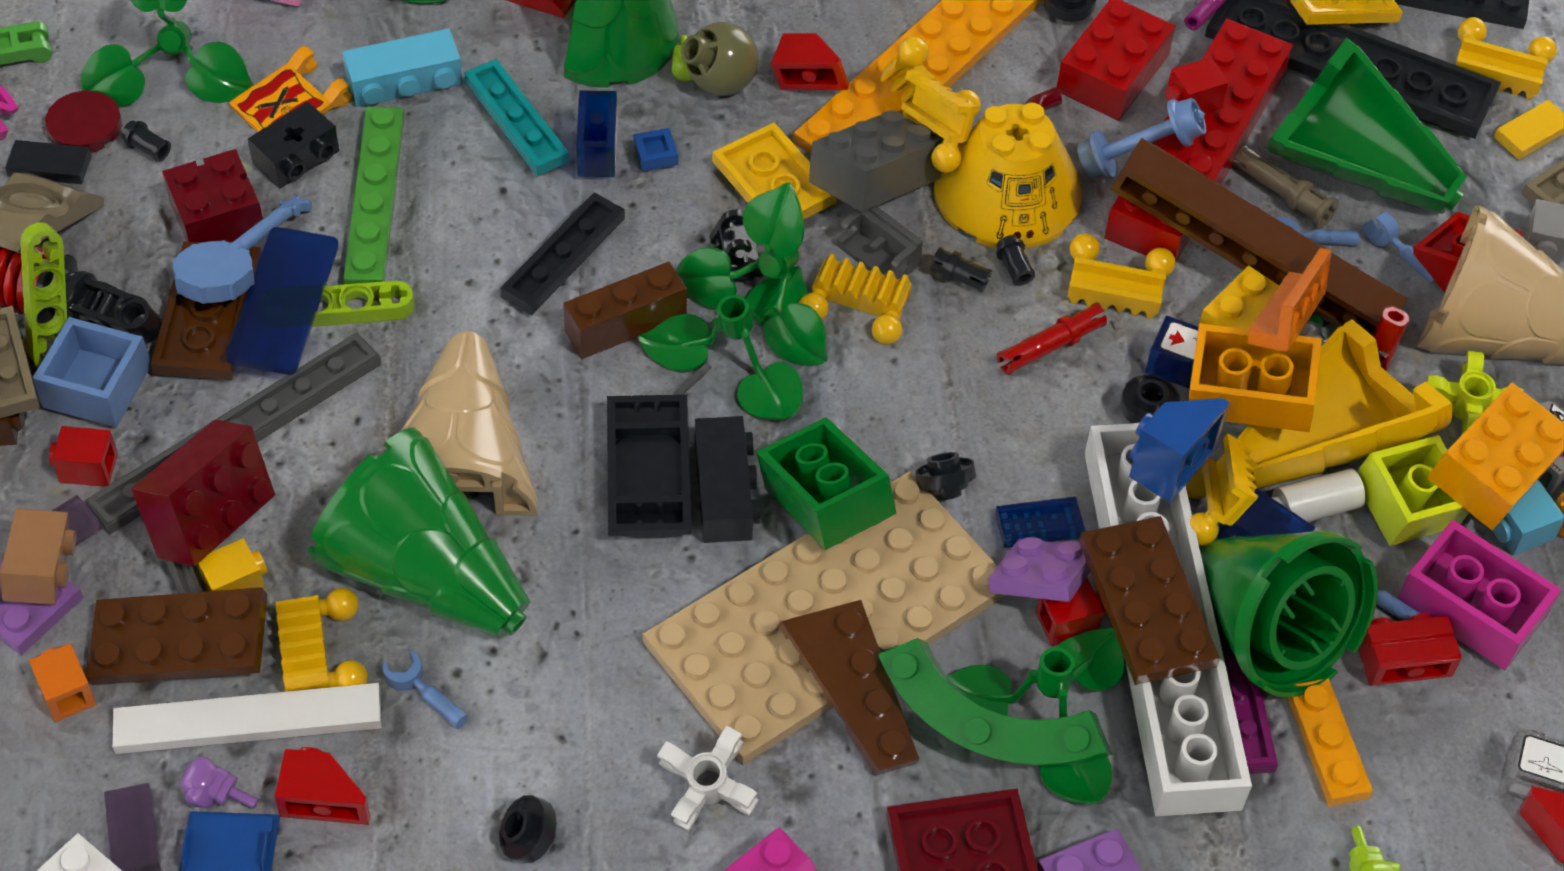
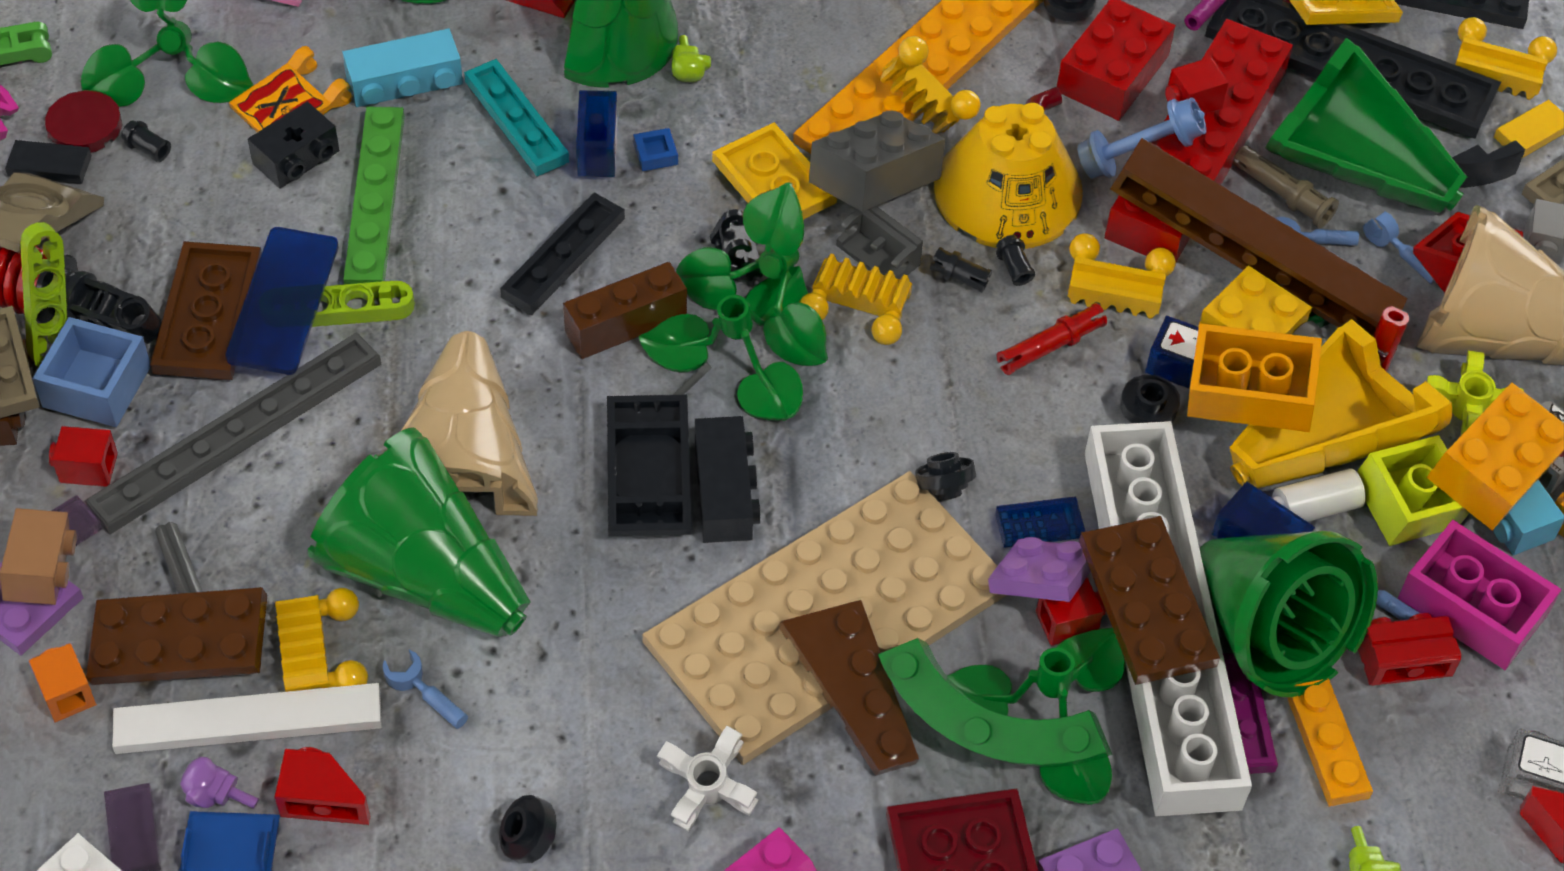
dark red brick [131,420,276,566] -> none
dark red piece [162,149,263,243] -> none
medium blue piece [172,196,312,304] -> none
yellow brick [198,538,268,592] -> none
olive brick [681,22,759,96] -> none
green brick [756,417,897,550] -> none
red slope [770,33,849,90] -> none
yellow gear [901,74,977,173] -> none
blue slope [1129,398,1230,503] -> none
yellow gear [1186,433,1258,546] -> none
orange fence [1247,248,1332,352] -> none
none -> black slope [1452,140,1526,188]

